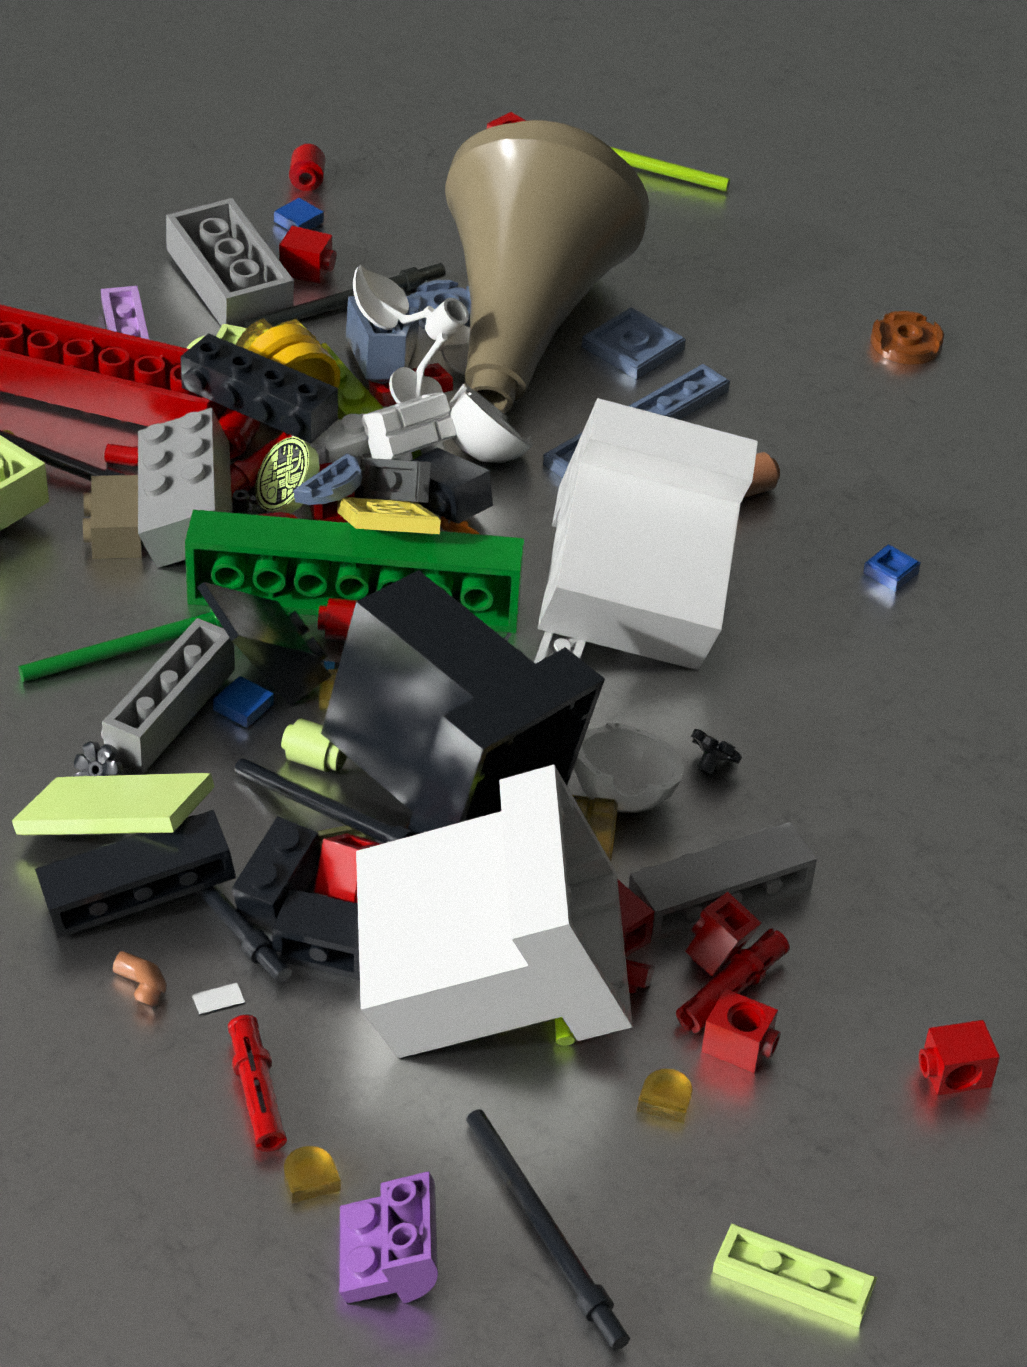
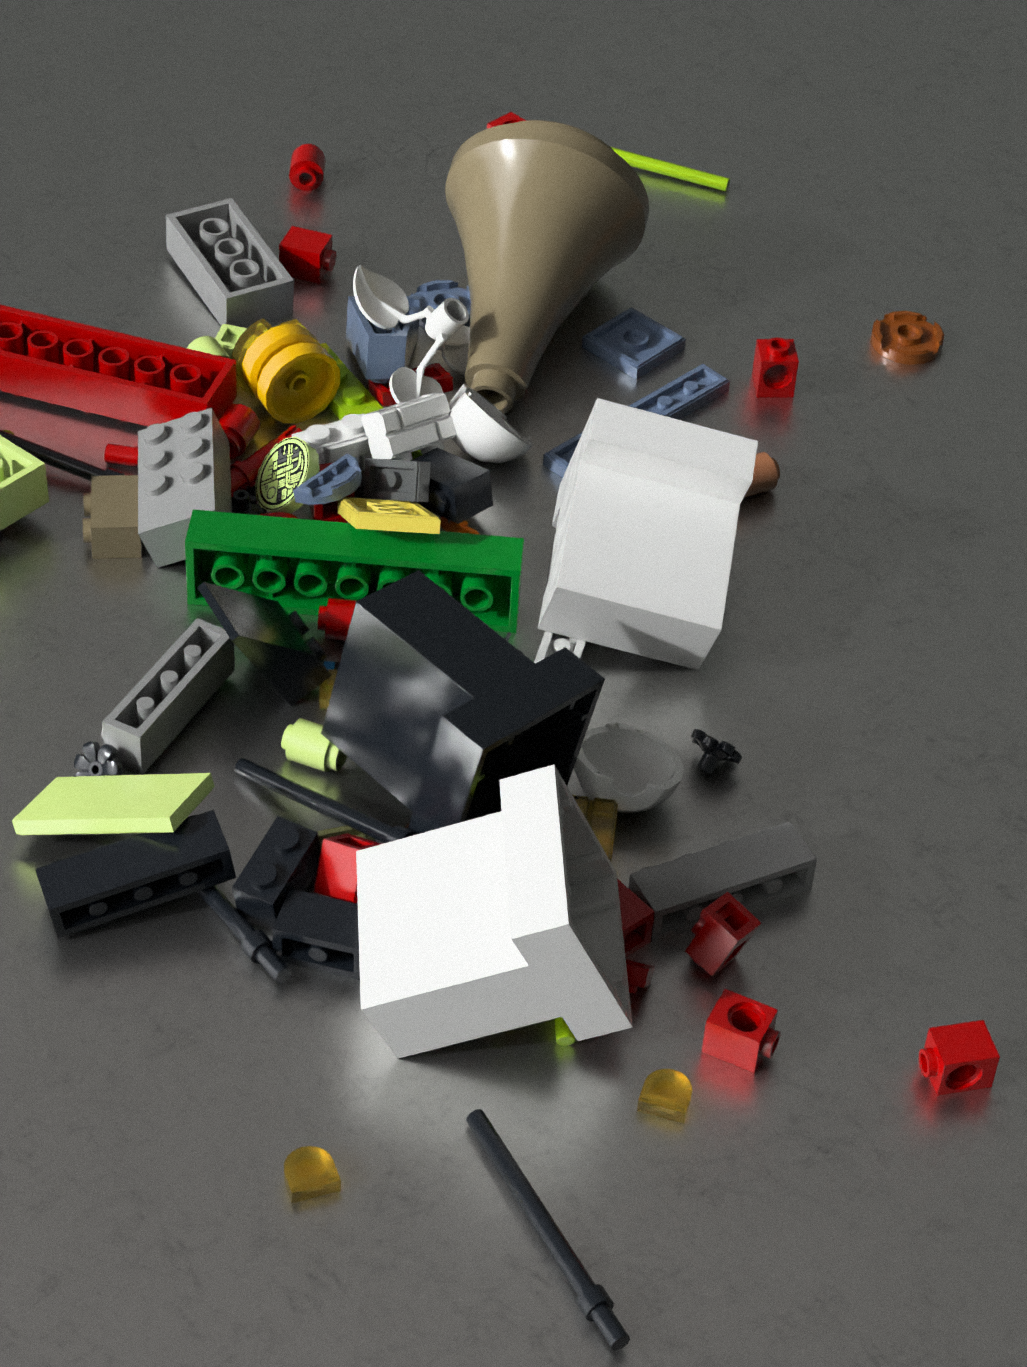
green bar [18,608,223,682] -> none
lavender plate [101,286,150,340] -> none
nougat arm [113,951,167,1007] -> none
black brick [181,333,338,443] -> none
white sticker [192,983,245,1015] -> none
blue tile [213,676,274,728] -> none
red pin [228,1014,287,1152] -> none
pearl dark grey bar [244,263,446,331] -> none
blue tile [274,198,324,230] -> none
medium lavender brick [339,1171,438,1304] -> none
red pin [676,928,790,1033] -> none
yellowish green tile [712,1223,877,1328] -> none
blue tile [863,544,921,592] -> none
none -> red brick [752,337,799,398]

